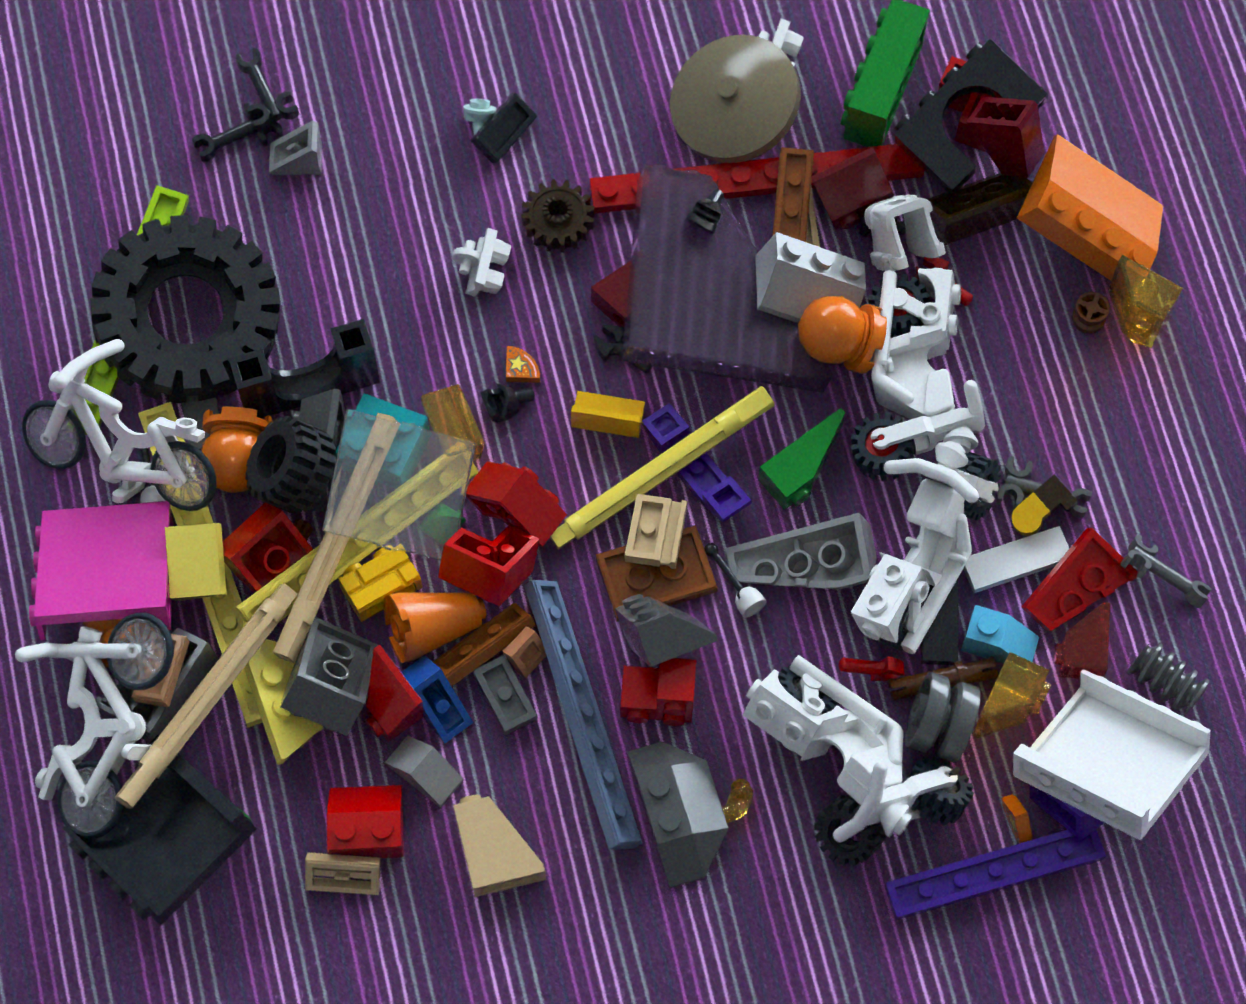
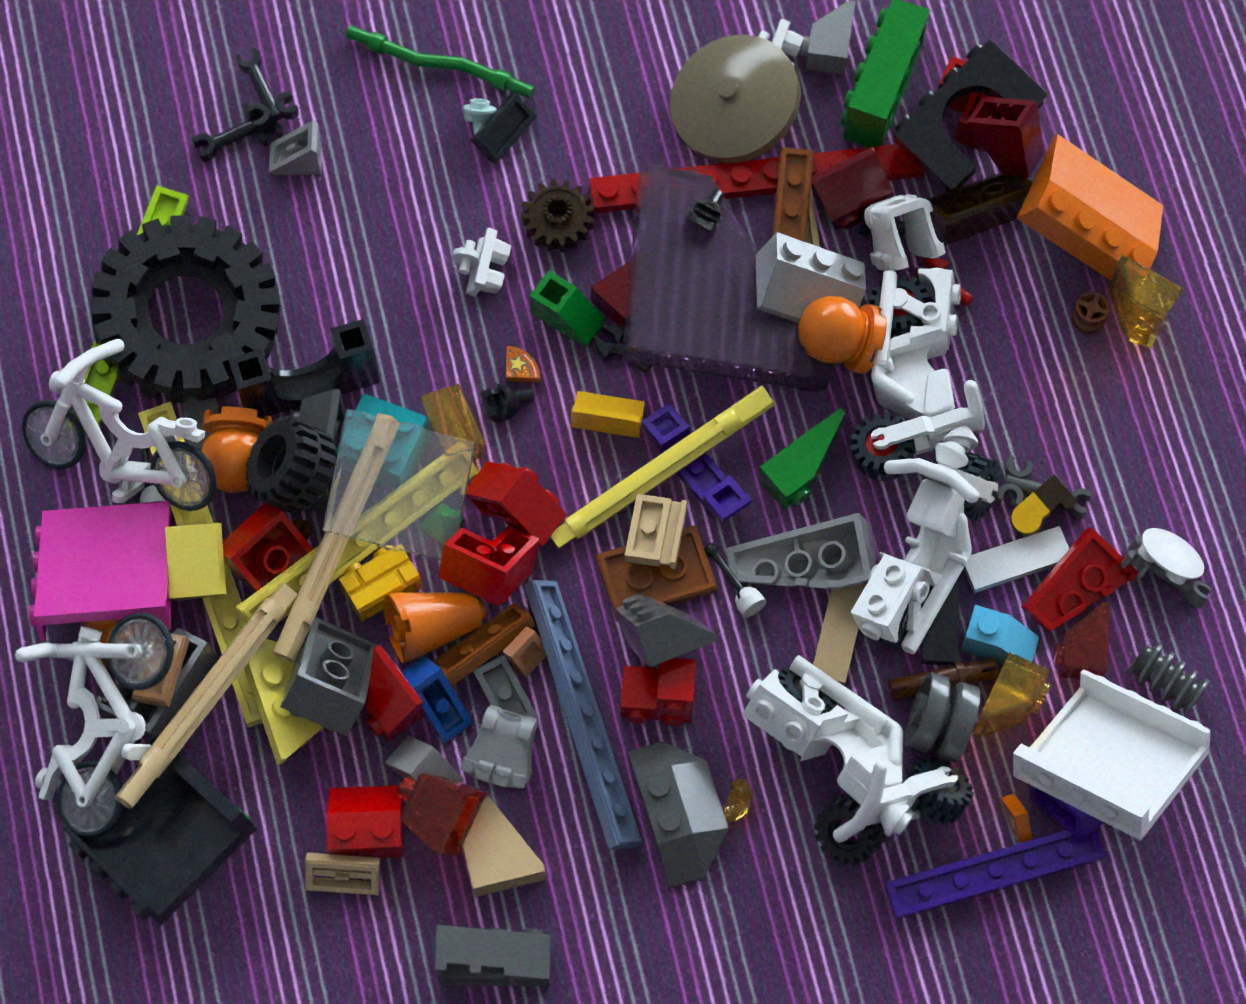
red bar [838,656,905,681] -> none
none -> green bar [346,25,535,99]
none -> clear red torso [397,772,487,856]
none -> dark grey wedge [435,925,551,987]
none -> light grey piece [460,705,538,788]
none -> green slope [529,270,606,348]
none -> light grey slope [801,0,855,75]
none -> tan tile [813,584,867,686]
none -> white dish [1138,528,1204,585]

